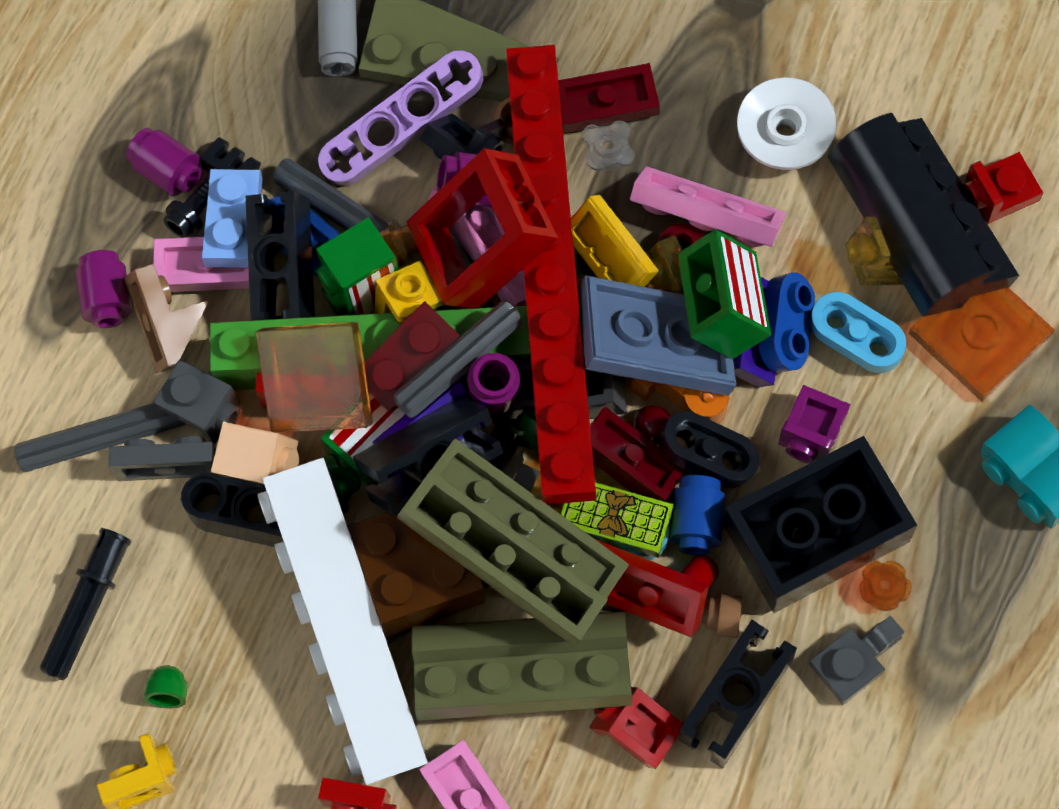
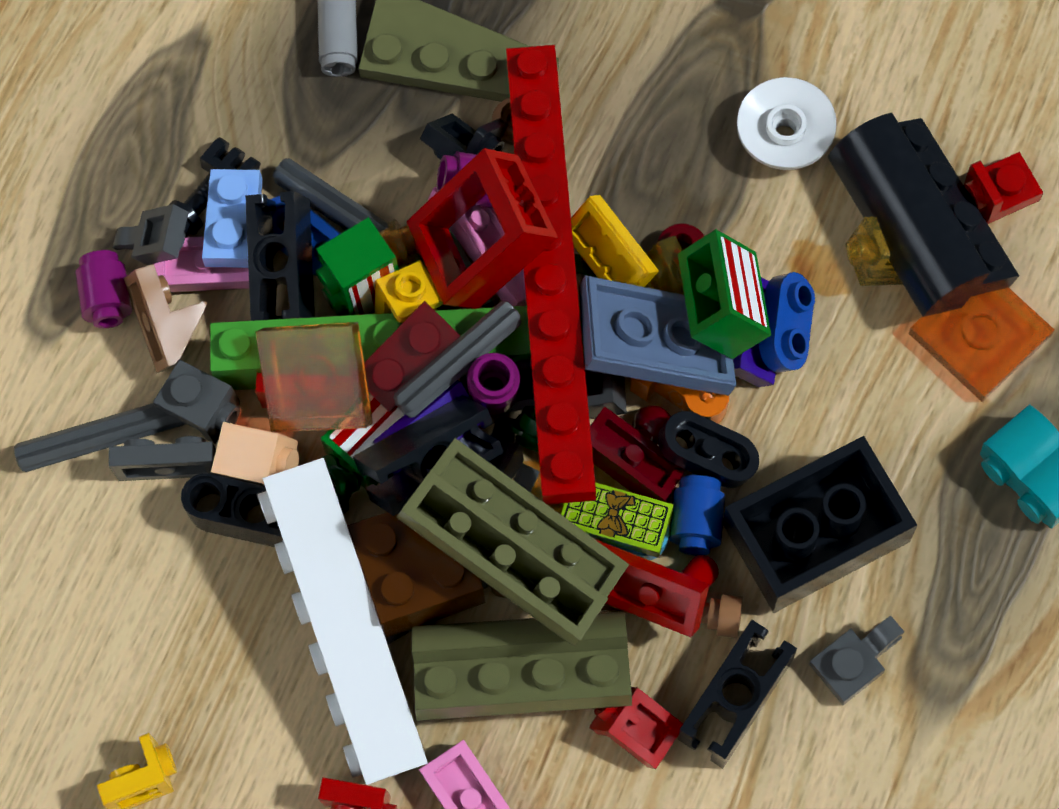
black axle [40,527,132,680] -> none
magenta brick [126,128,201,196] -> none
green hinge [143,665,188,709] -> none
lavender beam [318,50,483,187] -> none
dark red plate [558,63,660,133] -> none
clear plate [582,120,635,171] -> none
bright pink plate [630,166,787,247] -> none
magenta bracket [778,385,851,463] -> none
medium azure plate [811,292,906,373] -> none
clear orange plate [859,560,912,611] -> none
none -> dark grey plate [112,204,189,265]

